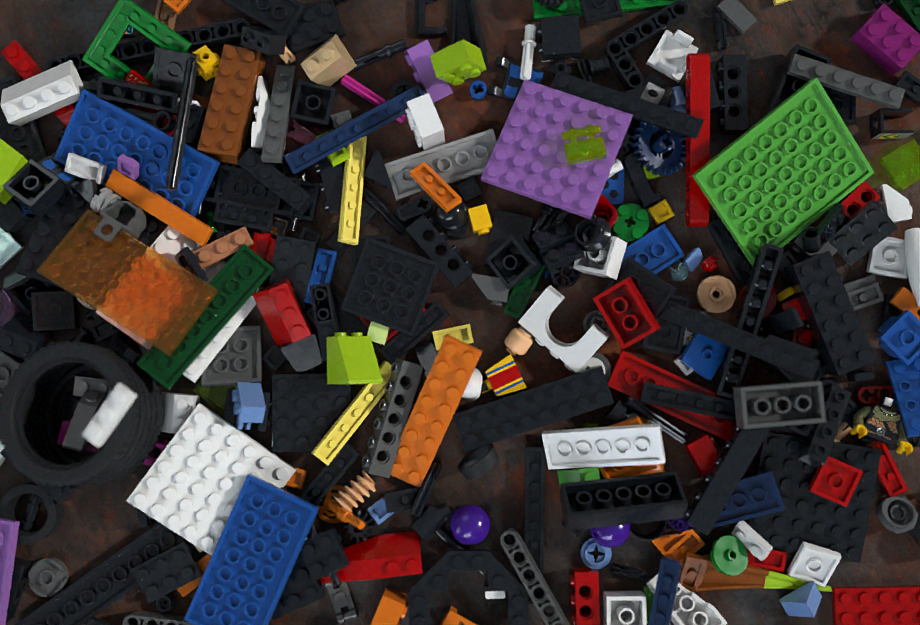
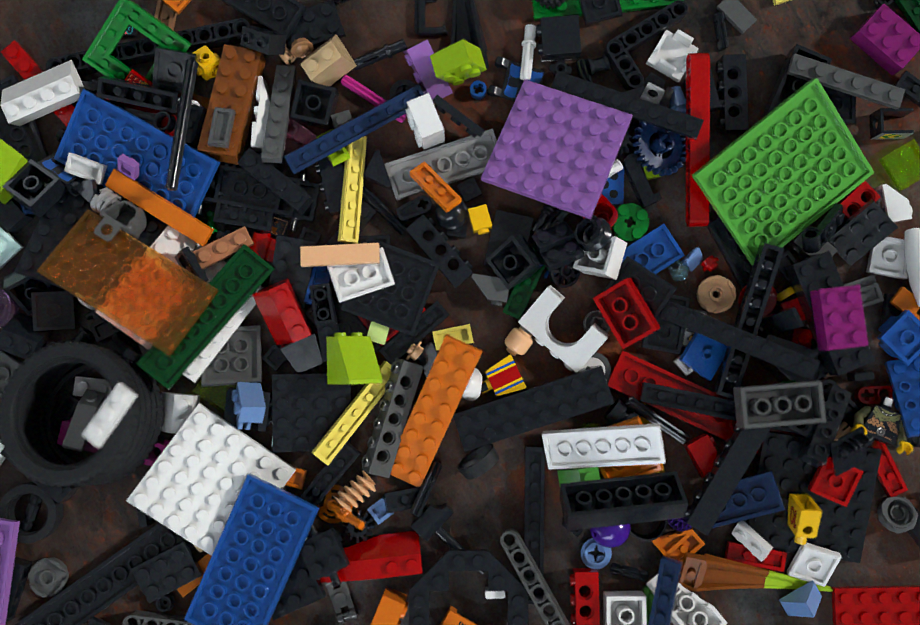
dark purple piece [450,504,490,546] -> none
clear neon green plate [561,124,607,165] -> none
yellow tile [648,199,675,225] -> none
green plate [710,535,748,576] -> none
none -> dark grey tile [207,107,236,149]
none -> medium nougat hat [291,38,314,59]
none -> light nougat tile [300,243,380,267]
none -> white tile [327,247,395,303]
none -> light nougat plate [406,341,424,361]
none -> black plate [433,95,485,138]
none -> yellow torso [788,494,822,545]
none -> magenta brick [810,285,868,351]
none -> black hinge [831,426,874,477]

